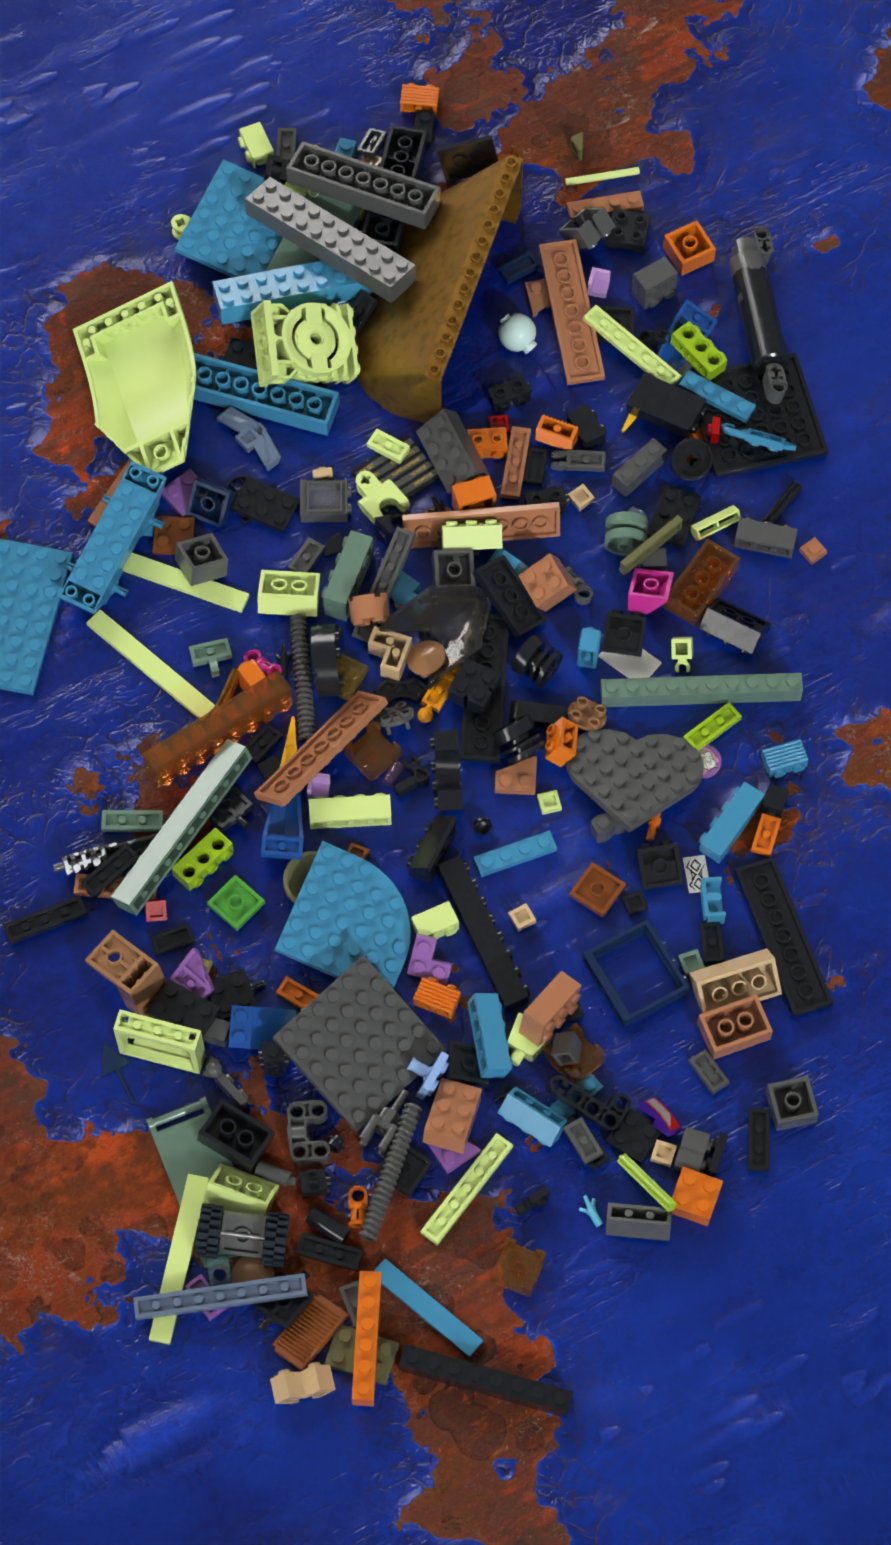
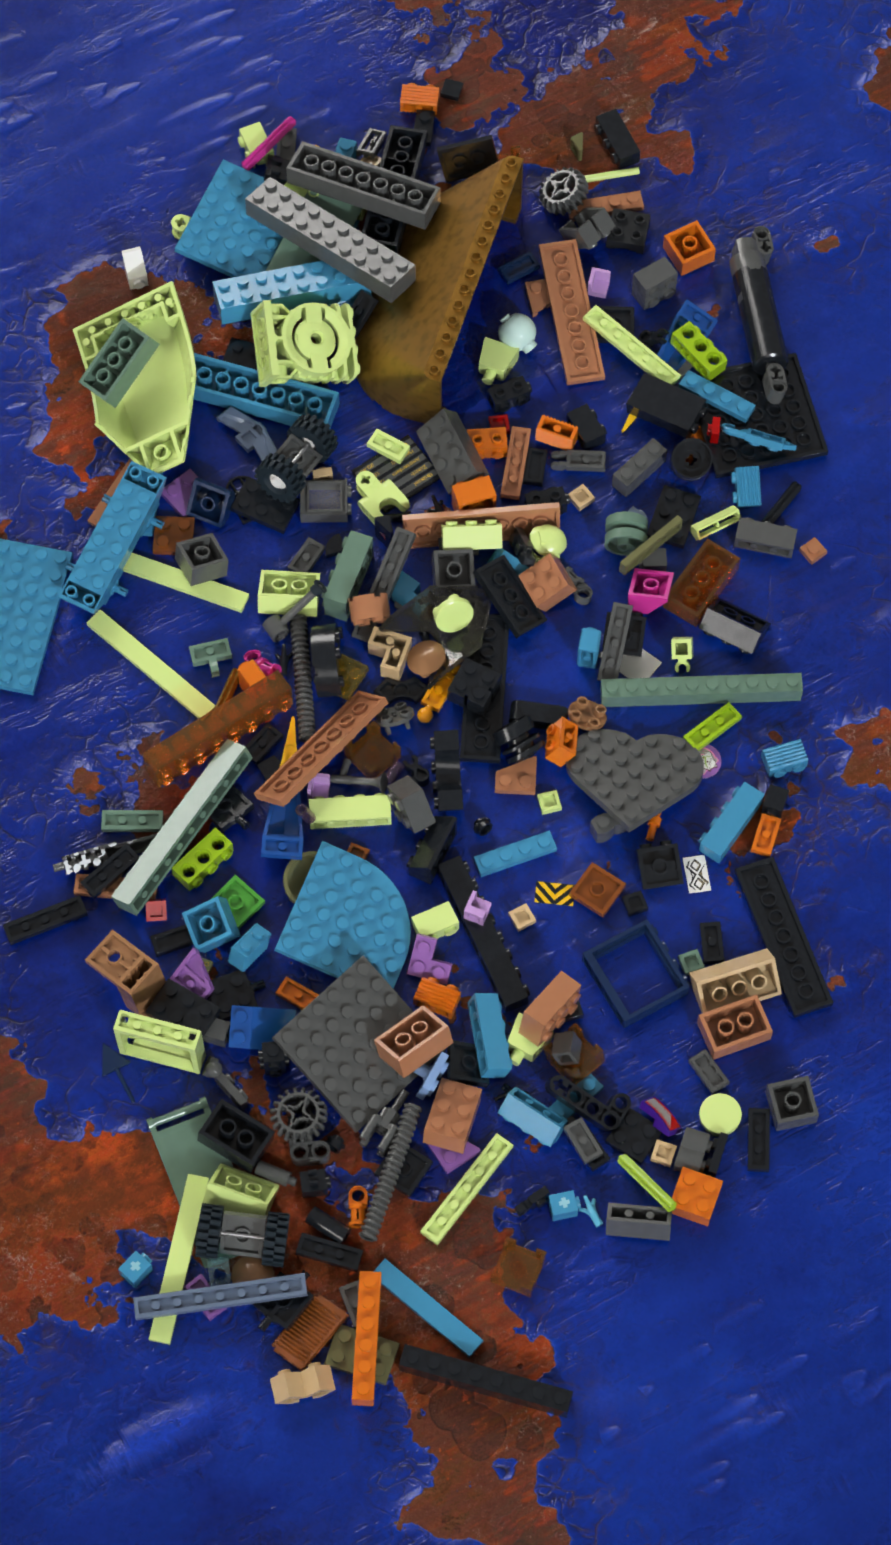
black wheel [511,635,563,688] -> none
dark azure window [700,877,726,924] -> none
none -> sand green brick [78,318,160,408]
none -> dark azure brick [118,1251,153,1288]
none -> white slope [122,246,148,290]
none -> dark azure brick [182,896,241,953]
none -> dark azure brick [228,923,271,972]
none -> dark pink axle [241,116,296,171]
none -> black plate [255,414,338,503]
none -> dark grey piece [262,580,327,642]
none -> dark grey gear [270,1087,327,1144]
none -> clear purple piece [295,804,316,824]
none -> dark grey piece [330,758,388,793]
none -> nougat brick [374,1005,453,1078]
none -> dark grey brick [387,775,436,833]
none -> yellowish green tile [432,594,474,633]
none -> black tile [440,78,464,101]
none -> lavender panel [464,890,492,926]
none -> yellowish green torso [479,337,519,385]
none -> black hinge [509,527,536,566]
none -> yellowish green helmet [529,524,567,564]
none -> sticker [534,881,575,906]
none -> dark grey gear [539,167,589,216]
none -> dark azure brick [548,1190,581,1221]
none -> black brick [594,109,640,170]
none -> dark grey plate [597,602,633,681]
none -> yellowish green tile [699,1093,742,1137]
none -> dark azure brick [731,466,762,508]

